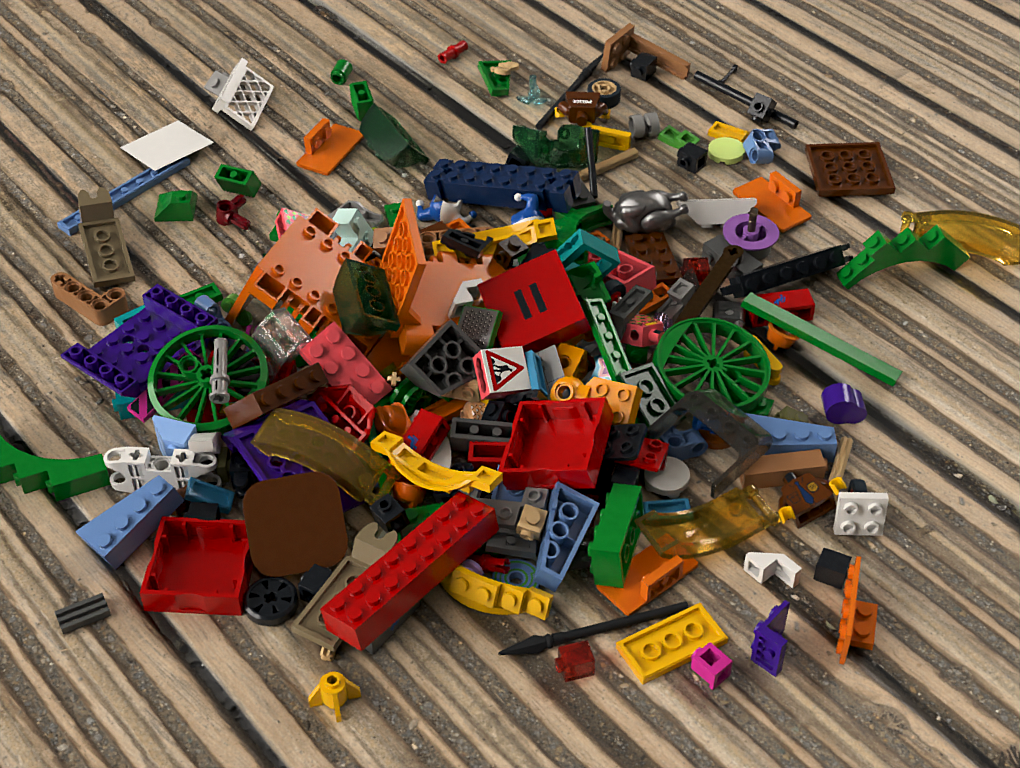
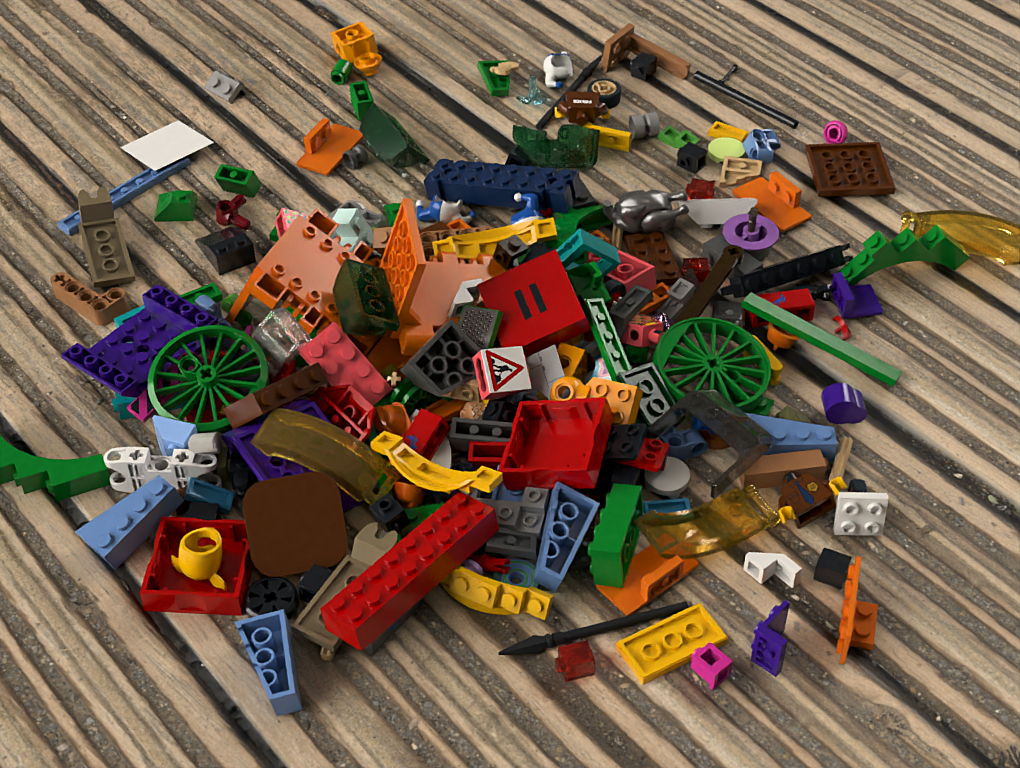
dark grey tile [54,593,111,634] -> none
light grey pin [209,338,230,404] -> none
white fence [212,58,274,131] -> none
yellow brick [308,671,361,722] -> none
red pin [438,40,468,64] -> none
black wing [440,228,493,259] -> none
tan bracket [516,504,548,541] -> none
dark azure tile [525,350,548,398] -> none
tan axle [579,148,639,181] -> none
black bar [585,127,598,199] -> none
black brick [747,92,777,123] -> none
none -> yellow piece [171,527,227,591]
none -> black slope [195,226,256,276]
none -> medium blue wedge [234,609,302,716]
none -> light orange brick [330,21,382,76]
none -> dark grey wheel [342,144,368,169]
none -> white piece [543,52,573,89]
none -> clear red window [685,178,716,200]
none -> tan wing [719,156,762,188]
none -> black bar [795,284,832,301]
none -> dark pink brick [824,120,848,144]
none -> dark purple bracket [831,272,883,319]
none -> red piece [832,315,852,341]

